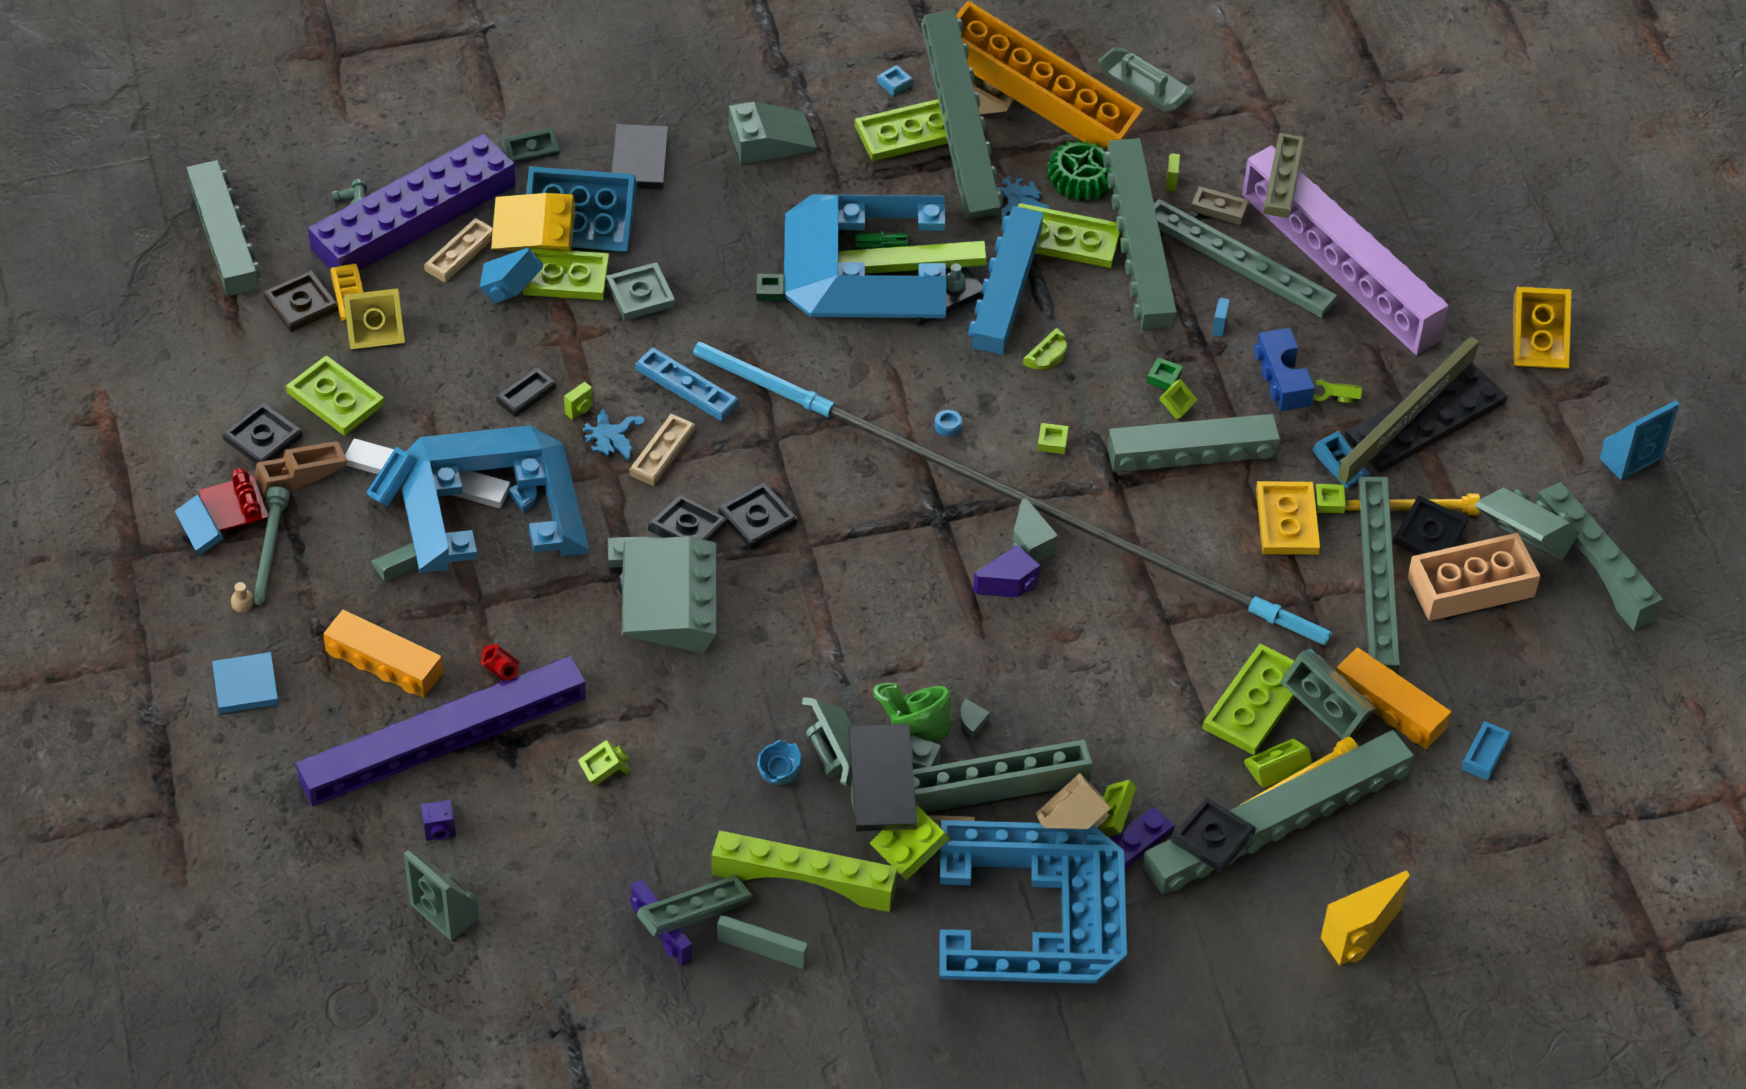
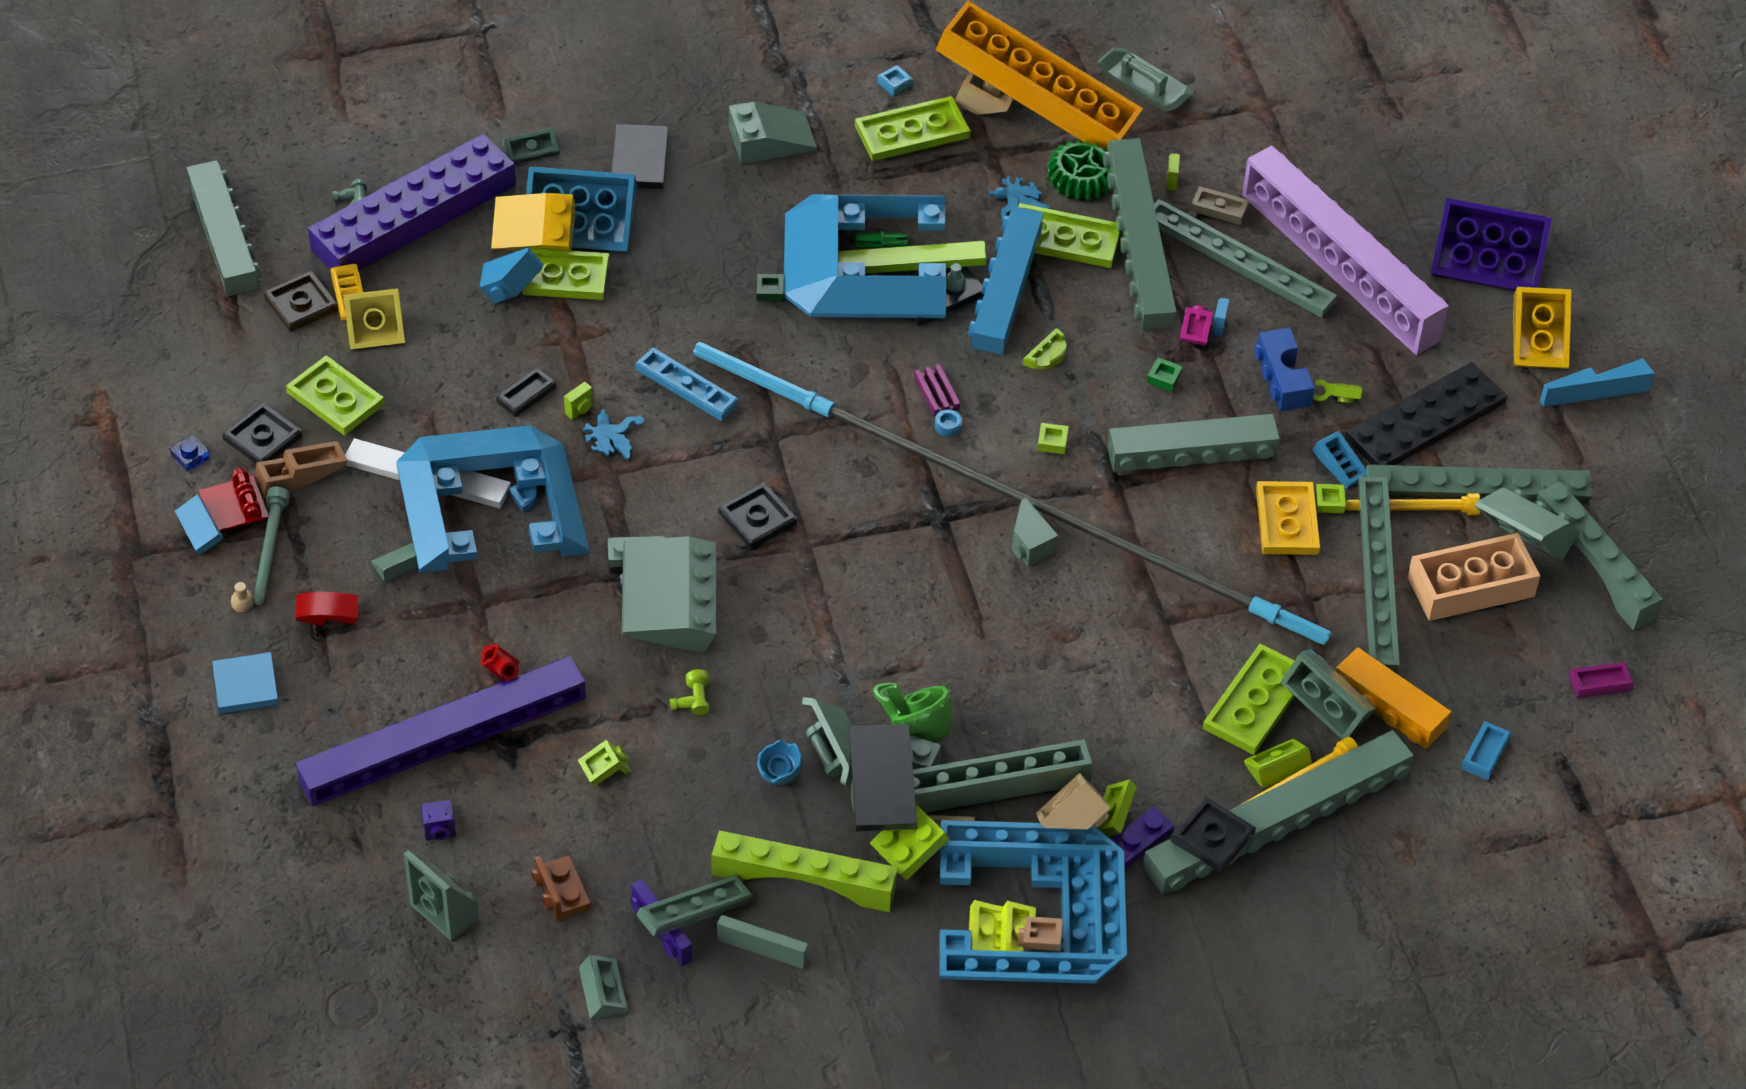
light orange brick [323,610,443,698] -> none
dark azure tile [366,447,418,507] -> none
tan tile [424,218,493,283] -> none
sand green plate [606,262,675,321] -> none
tan tile [629,414,695,486] -> none
black tile [648,495,727,541] -> none
sand green brick [921,10,1003,220] -> none
sand green tile [960,698,990,738] -> none
dark purple slope [973,545,1040,597] -> none
lime plate [1159,379,1198,419] -> none
olive tile [1263,133,1305,218] -> none
yellow slope [1321,870,1410,966] -> none
olive tile [1338,336,1479,484] -> none
black tile [1393,495,1469,555] -> none
dark azure slope [1599,400,1679,480] -> none
none -> clear blue plate [170,435,210,472]
none -> red slope [295,592,358,626]
none -> dark orange bracket [531,856,591,921]
none -> sand green slope [579,955,628,1019]
none -> lime piece [670,669,710,715]
none -> magenta tile [914,364,960,416]
none -> neon yellow slope [969,900,1036,952]
none -> medium nougat bracket [1018,916,1063,952]
none -> dark pink bracket [1180,306,1213,346]
none -> sand green plate [1366,465,1592,501]
none -> dark purple slope [1430,198,1552,291]
none -> dark azure slope [1540,358,1655,407]
none -> magenta tile [1568,662,1634,698]

